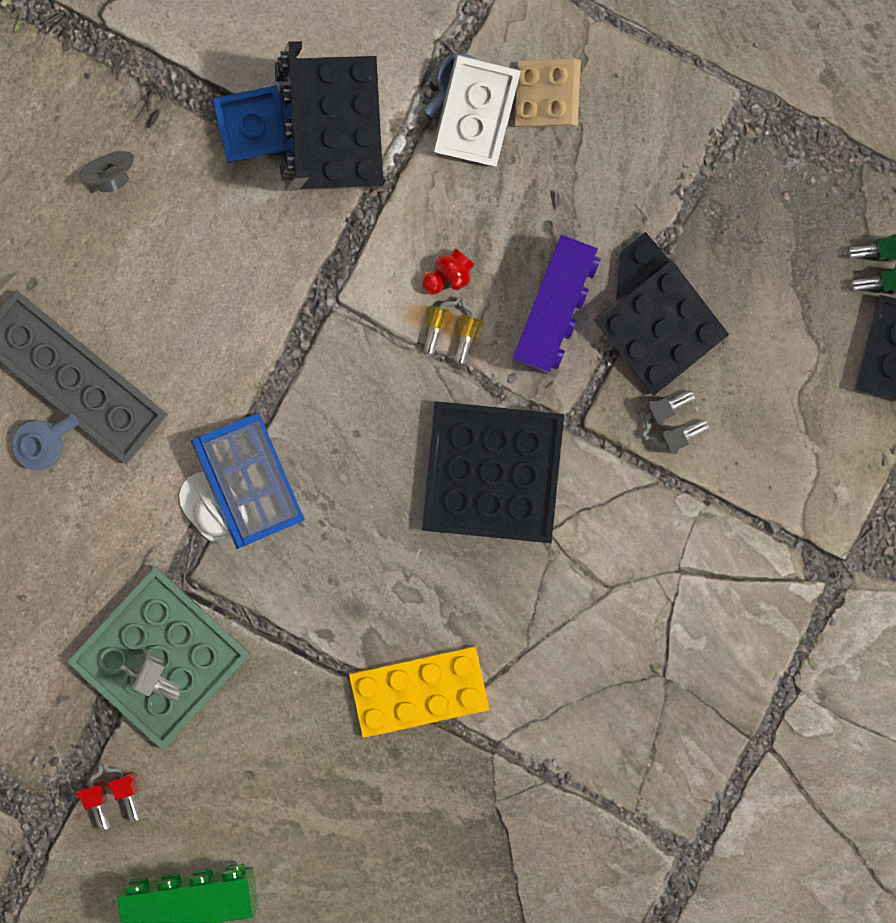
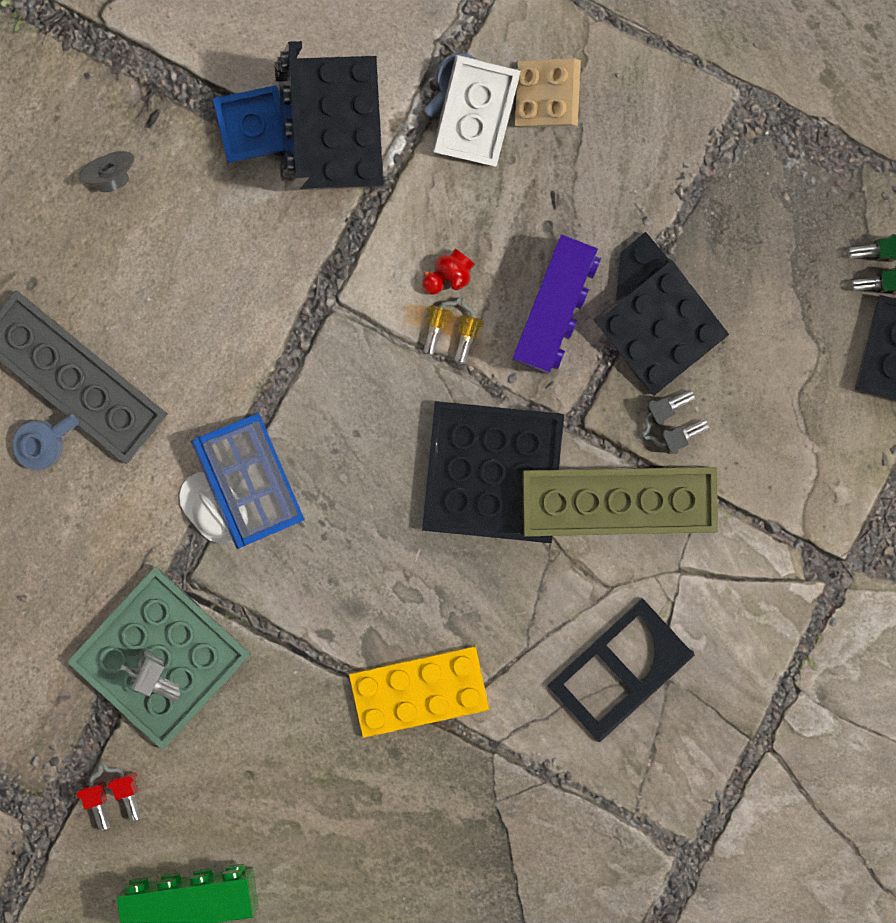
none -> olive plate [522,467,718,536]
none -> black window [547,598,695,743]

